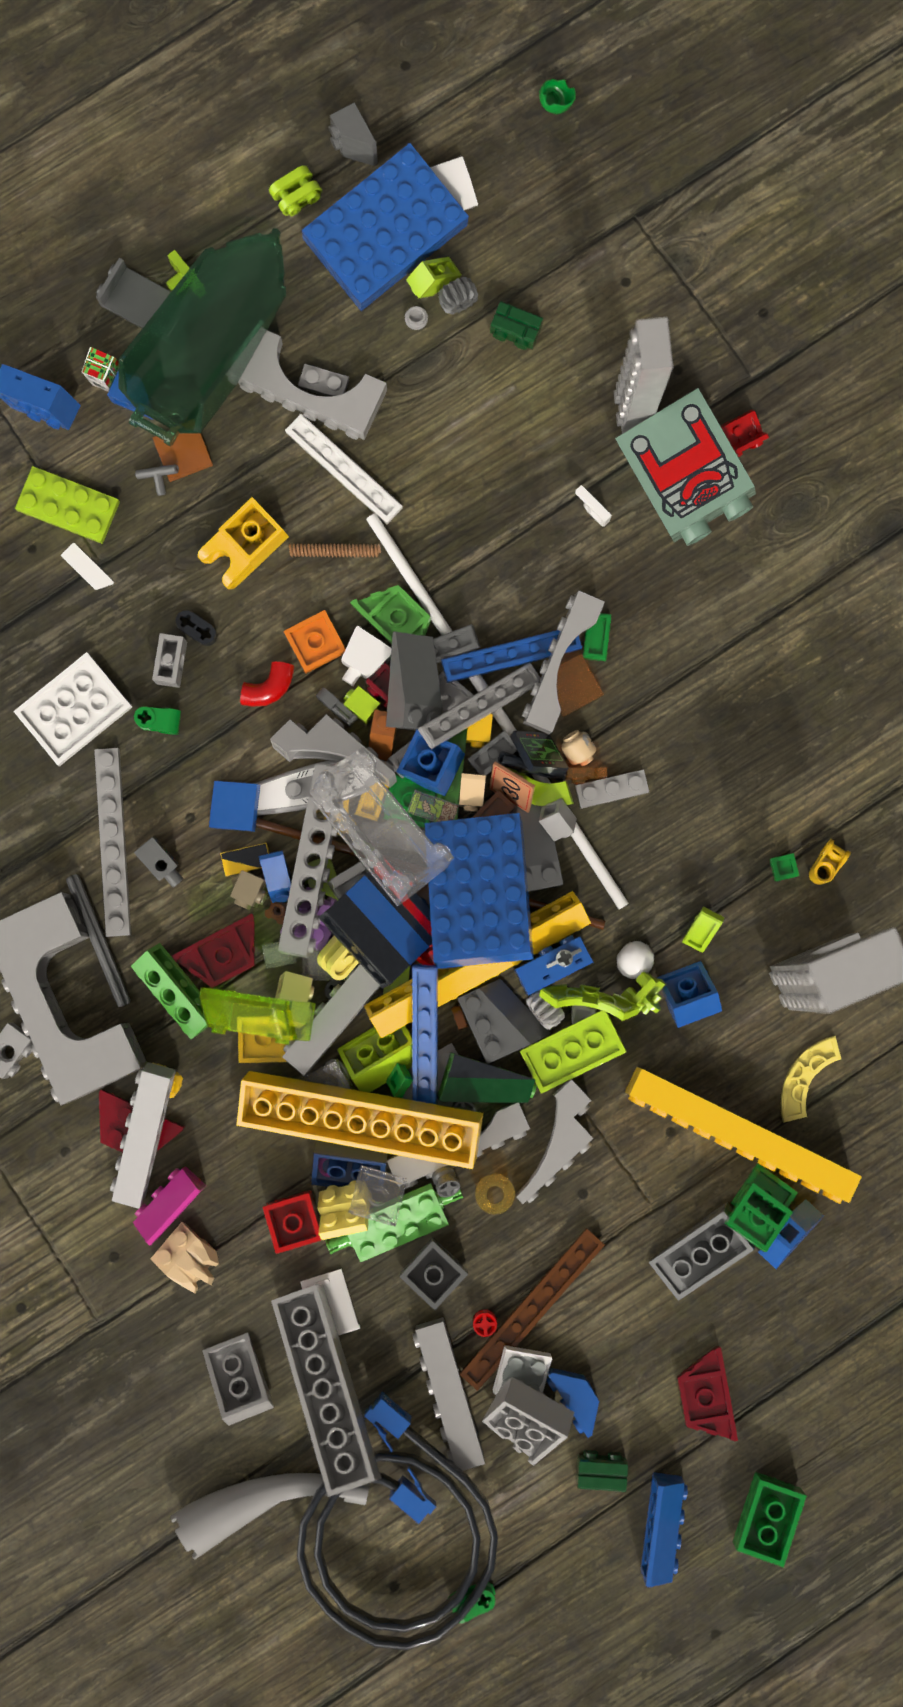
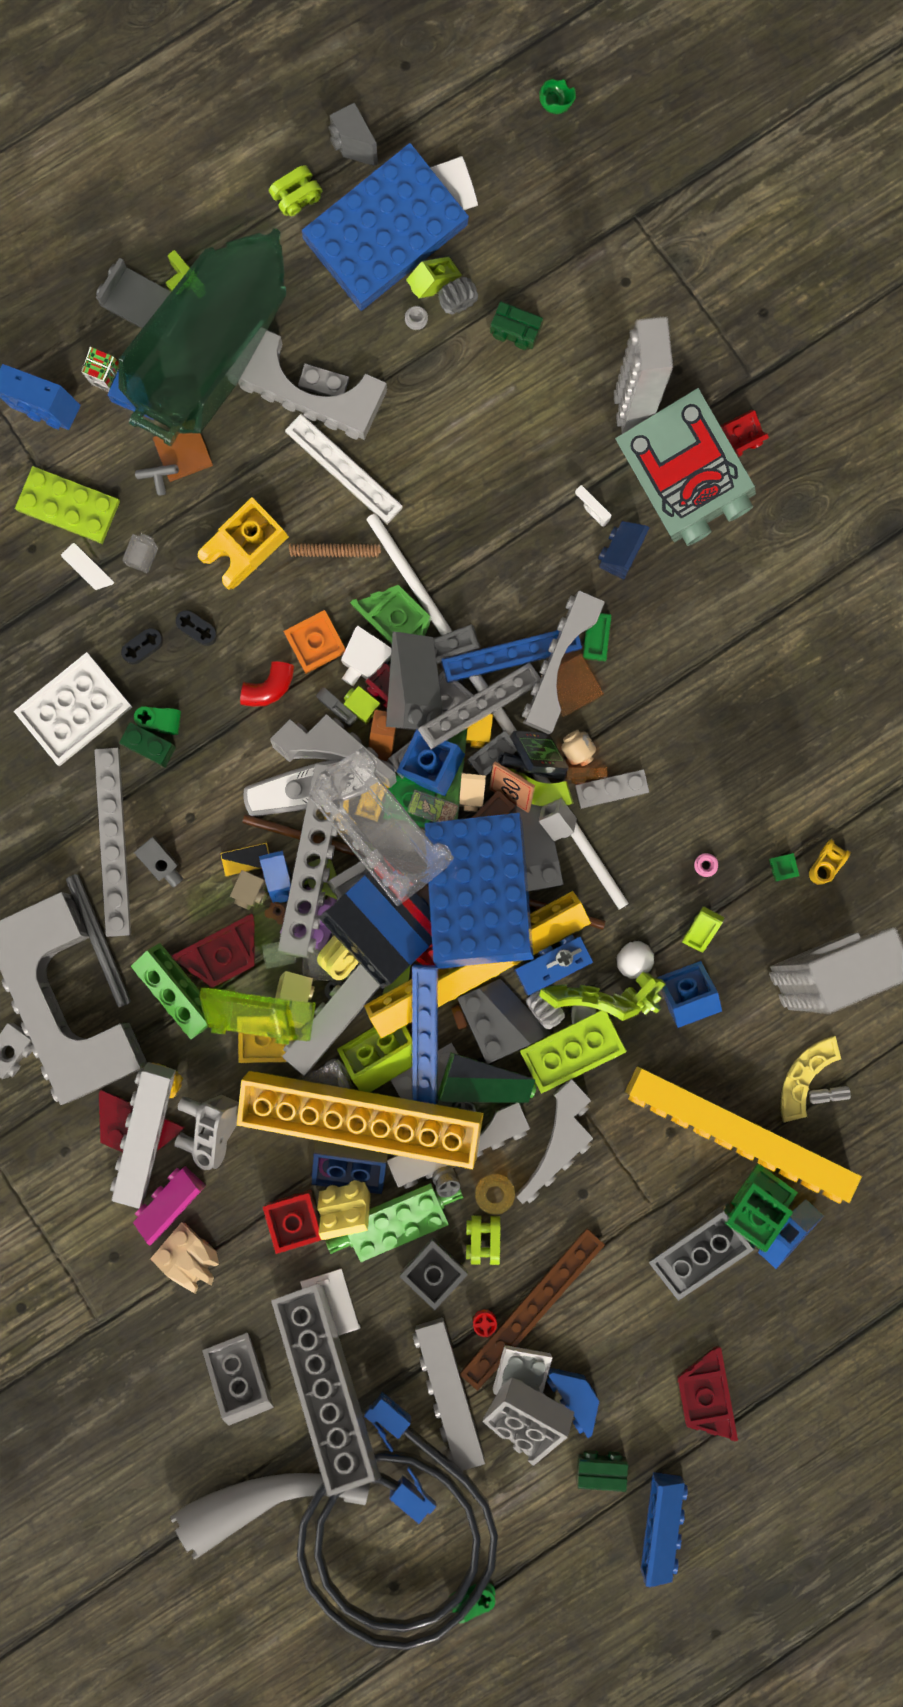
light grey brick [152,633,187,688] -> none
blue tile [209,781,261,832] -> none
clear tile [348,1165,407,1226] -> none
green plate [386,1063,413,1098] -> none
green brick [732,1472,807,1567] -> none
none -> dark green brick [119,722,176,768]
none -> black beam [121,629,163,665]
none -> clear brick [122,534,158,573]
none -> light grey piece [175,1095,239,1170]
none -> lime brick [466,1216,500,1265]
none -> dark blue slope [598,521,650,580]
none -> bright pink plate [694,853,718,877]
none -> light grey piece [809,1086,851,1104]

